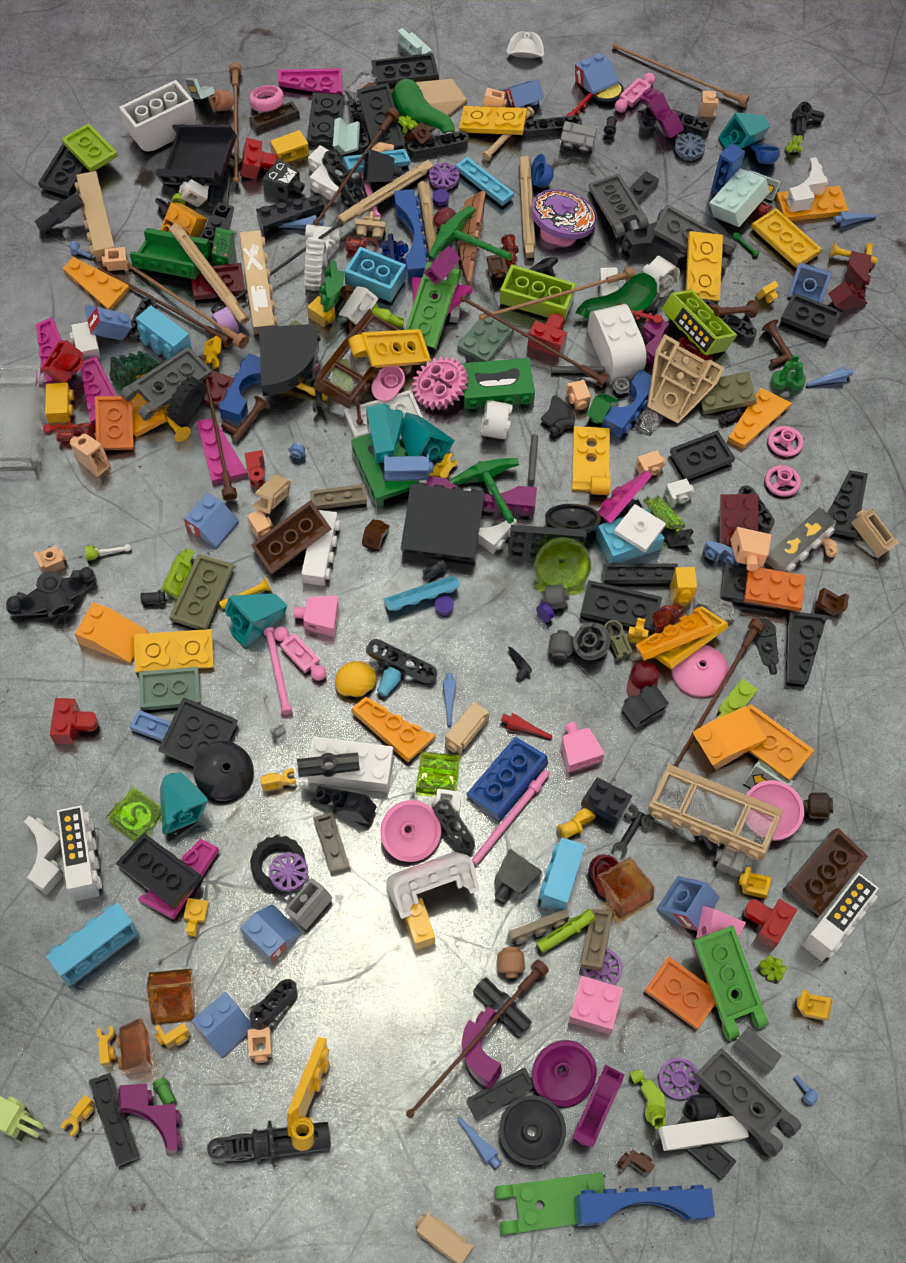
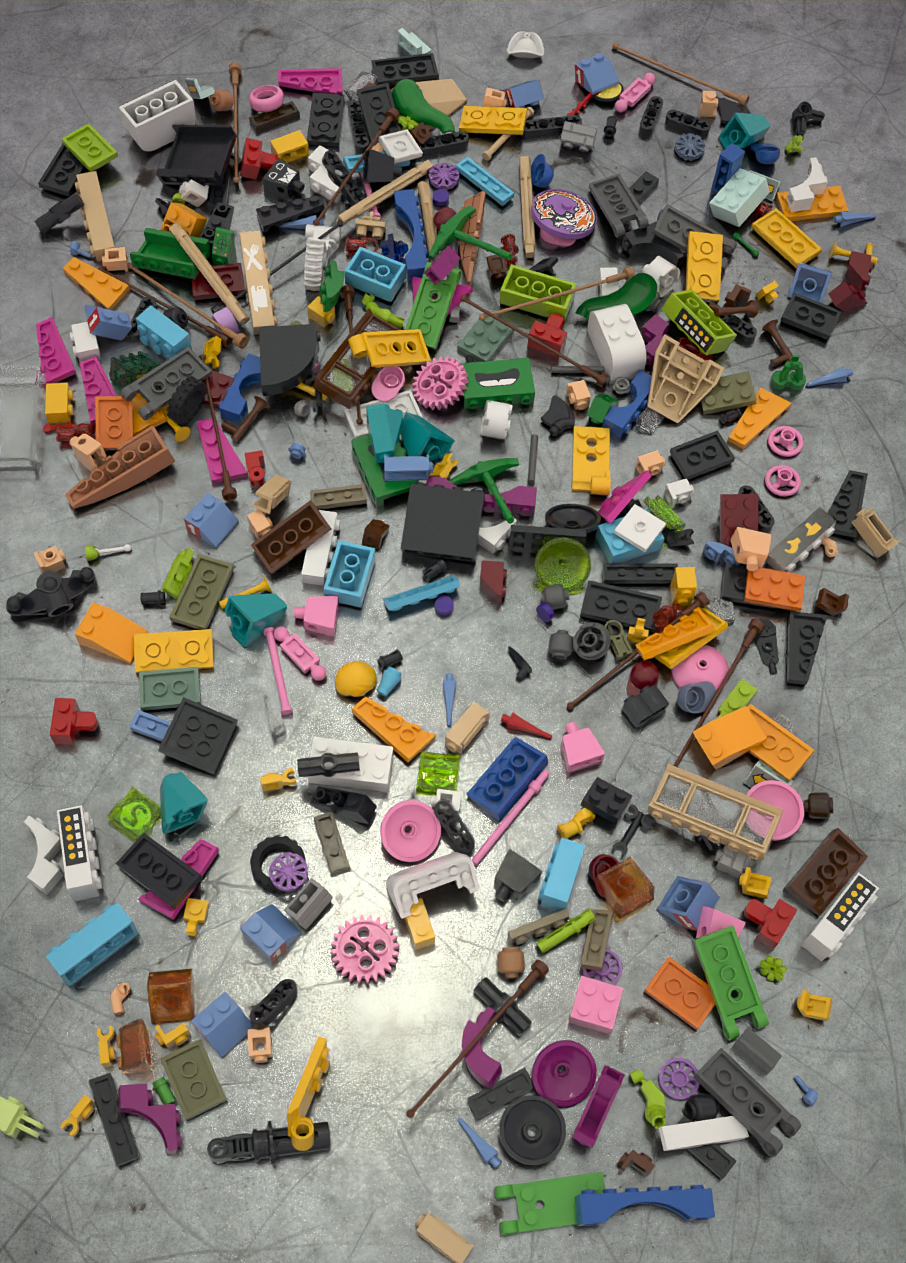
red brick [41,340,84,383] -> none
black dish [193,741,254,801] -> none
light aqua panel [333,118,360,155] -> none
white panel [339,286,379,325] -> none
black beam [366,639,437,684] -> none
red piece [618,303,663,324] -> none
magenta arch [639,88,684,138] -> none
none -> nougat wedge [65,425,175,509]
none -> light nougat arm [110,982,130,1015]
none -> olive plate [160,1039,227,1120]
none -> black head [163,307,188,329]
none -> light grey plate [294,400,310,417]
none -> medium azure brick [324,540,376,607]
none -> bright pink gear [330,914,399,984]
none -> white plate [378,129,423,164]
none -> dark red slope [480,560,507,604]
none -> reddish brown piece [567,592,710,710]
none -> sand blue cap [677,682,716,713]
none -> black arm [718,99,751,124]
none -> reddish brown bracket [724,284,751,307]

